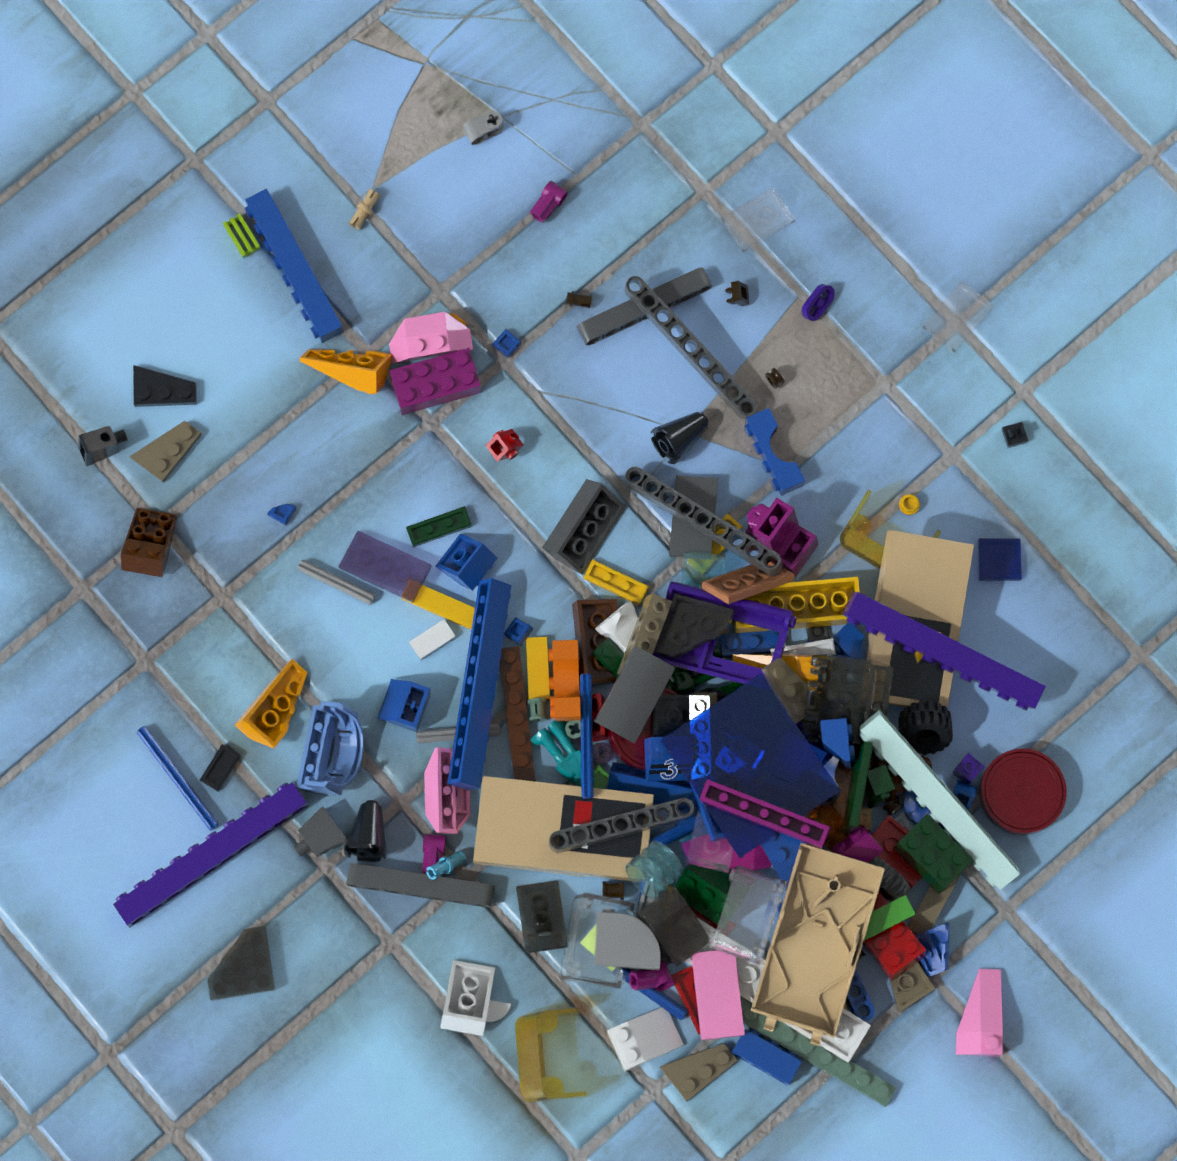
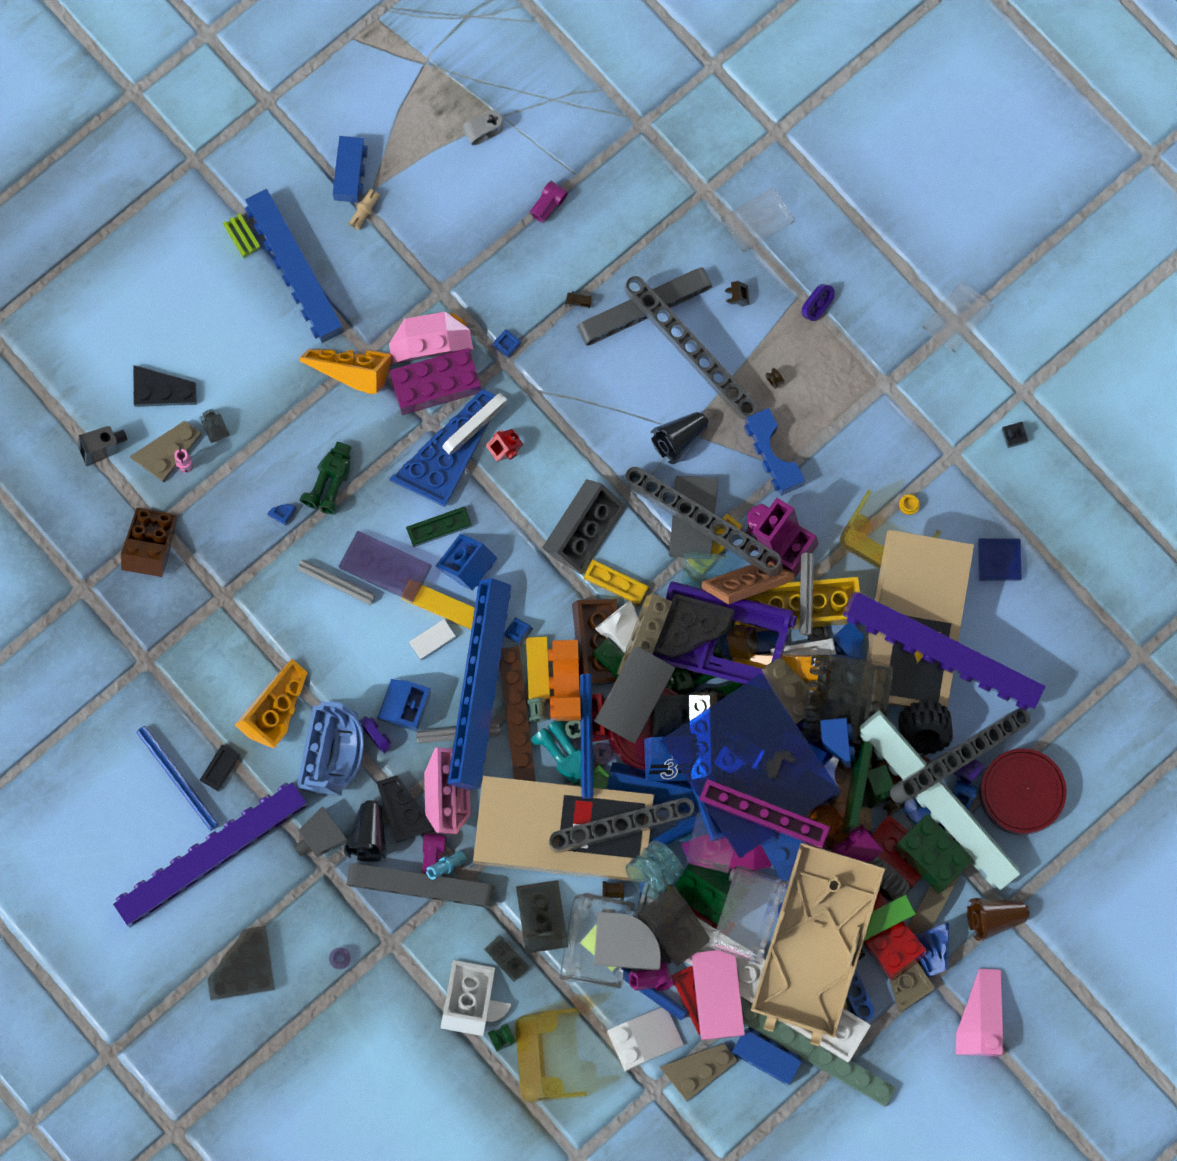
none -> bright pink pin [174,449,193,473]
none -> clear smoke bracket [199,409,230,444]
none -> dark green piece [299,441,352,515]
none -> clear purple plate [329,948,351,969]
none -> blue brick [333,136,368,203]
none -> dark purple plate [359,716,392,754]
none -> black wing [377,775,435,843]
none -> blue wing [389,389,496,507]
none -> white beam [442,393,508,455]
none -> clear smoke slope [484,935,530,982]
none -> dark green wheel [487,1023,516,1052]
none -> dark brown brick [727,625,759,660]
none -> clear smoke bracket [765,750,797,780]
none -> light grey axle [799,553,814,635]
none -> dark grey beam [890,708,1030,804]
none -> reddish brown cone [967,898,1030,941]

